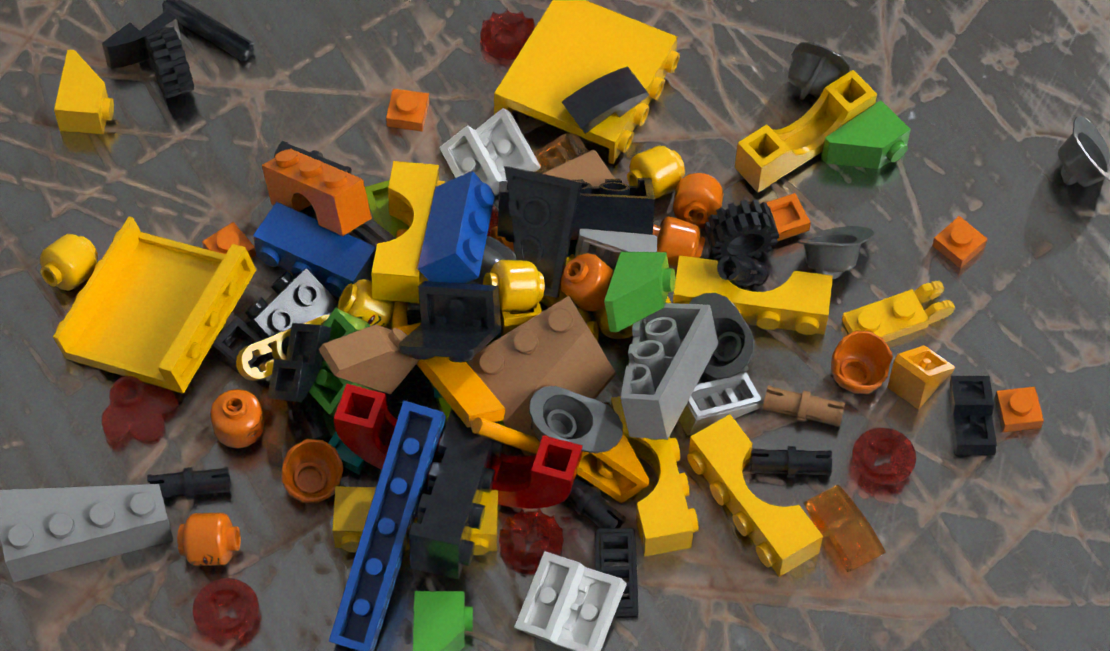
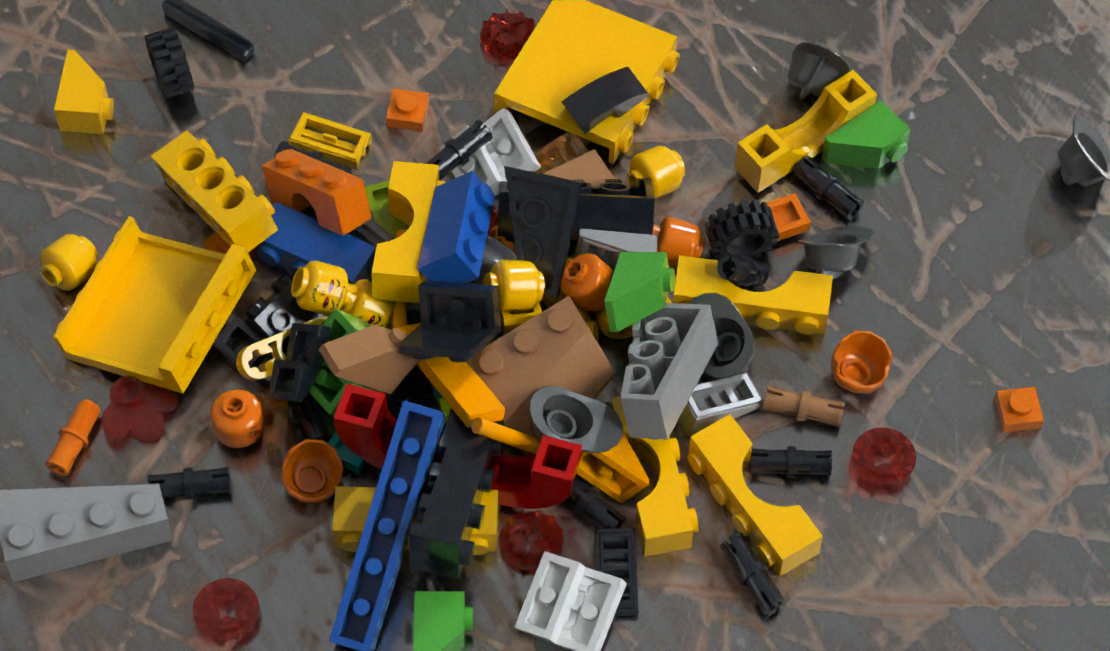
black slope [102,10,181,69] -> none
orange head [177,513,241,566] -> none
orange head [673,173,724,229] -> none
clear orange slope [803,485,886,572] -> none
yellow hinge [842,281,956,342] -> none
light orange slope [887,345,955,410] -> none
orange plate [932,216,988,269] -> none
black slope [950,376,997,455] -> none
none -> orange axle [45,399,100,476]
none -> yellow brick [151,130,278,252]
none -> yellow tile [288,112,372,170]
none -> yellow head [291,260,353,316]
none -> black pin [423,120,493,181]
none -> black pin [720,532,786,614]
none -> black pin [793,155,864,220]

